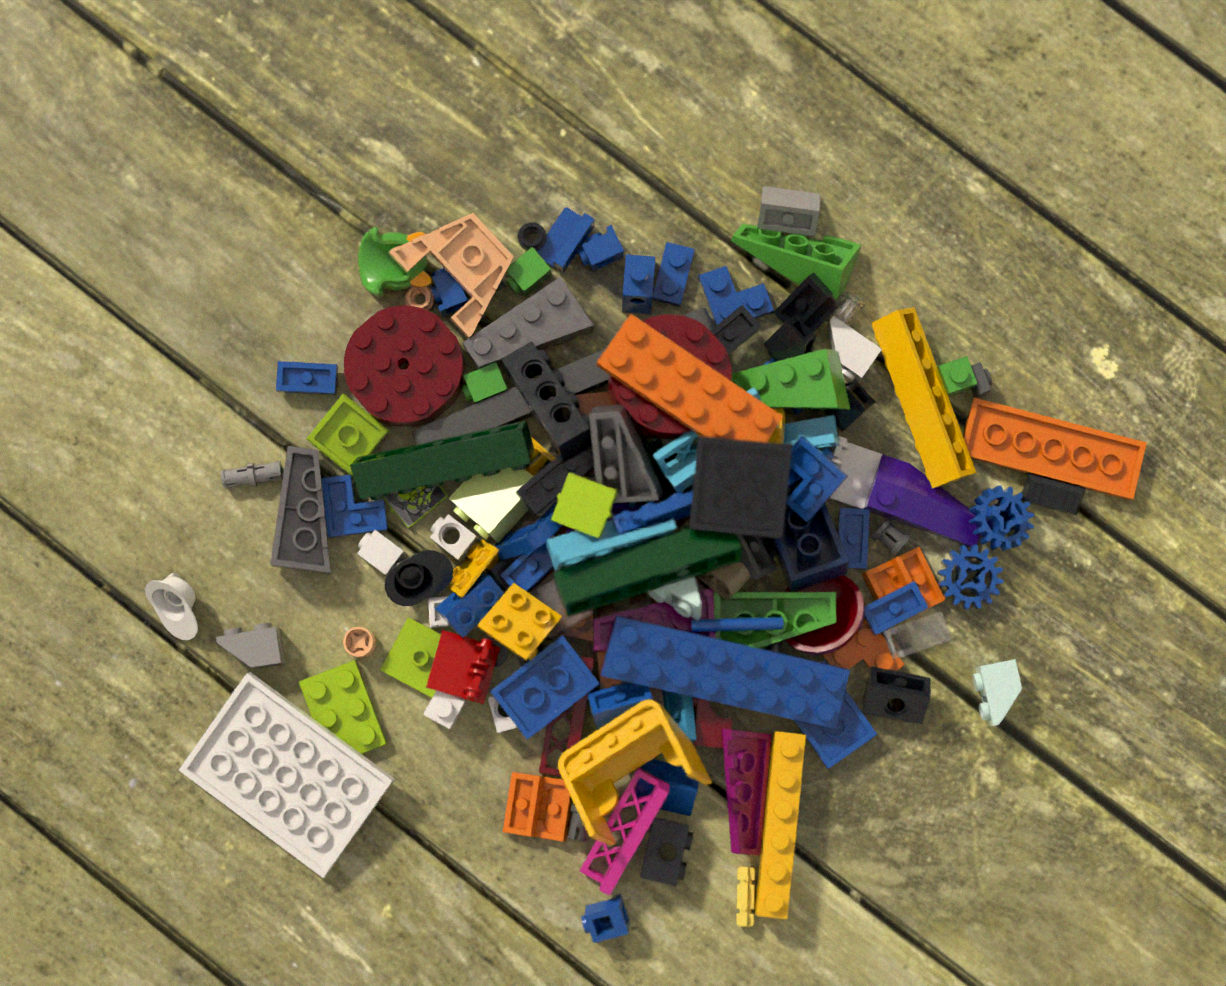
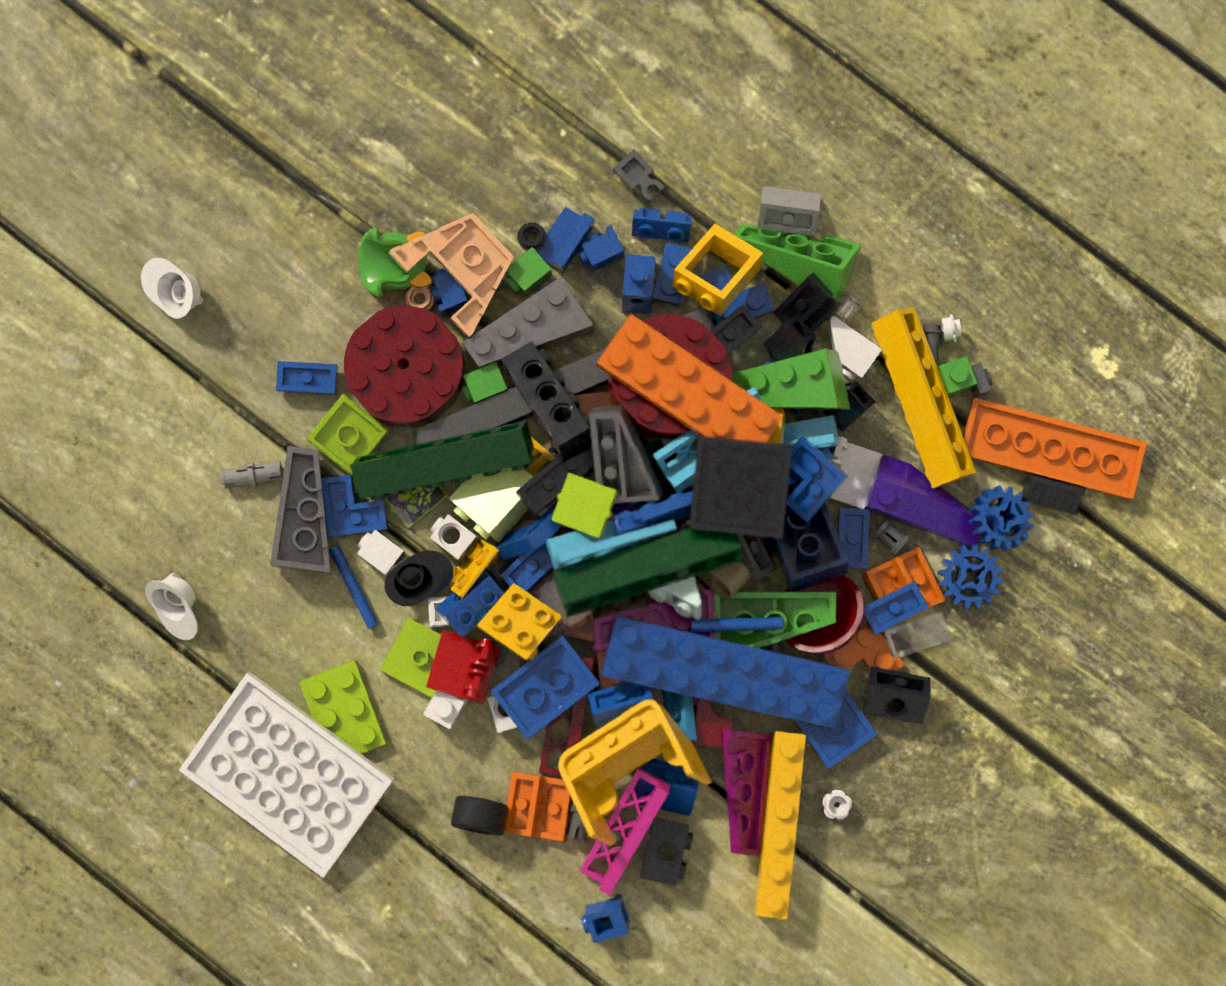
light grey slope [216,623,286,669] -> none
light nougat wheel [343,627,377,658] -> none
light yellow axle [736,866,755,927] -> none
light aqua slope [972,659,1022,726] -> none
none -> white piece [141,258,204,319]
none -> blue bar [329,545,379,630]
none -> black tyre [451,796,508,836]
none -> dark grey plate [613,149,664,203]
none -> blue hinge [631,207,692,242]
none -> yellow window [672,224,763,316]
none -> white plate [822,790,852,820]
none -> dark grey pin [923,324,943,362]
none -> white plate [941,314,962,343]

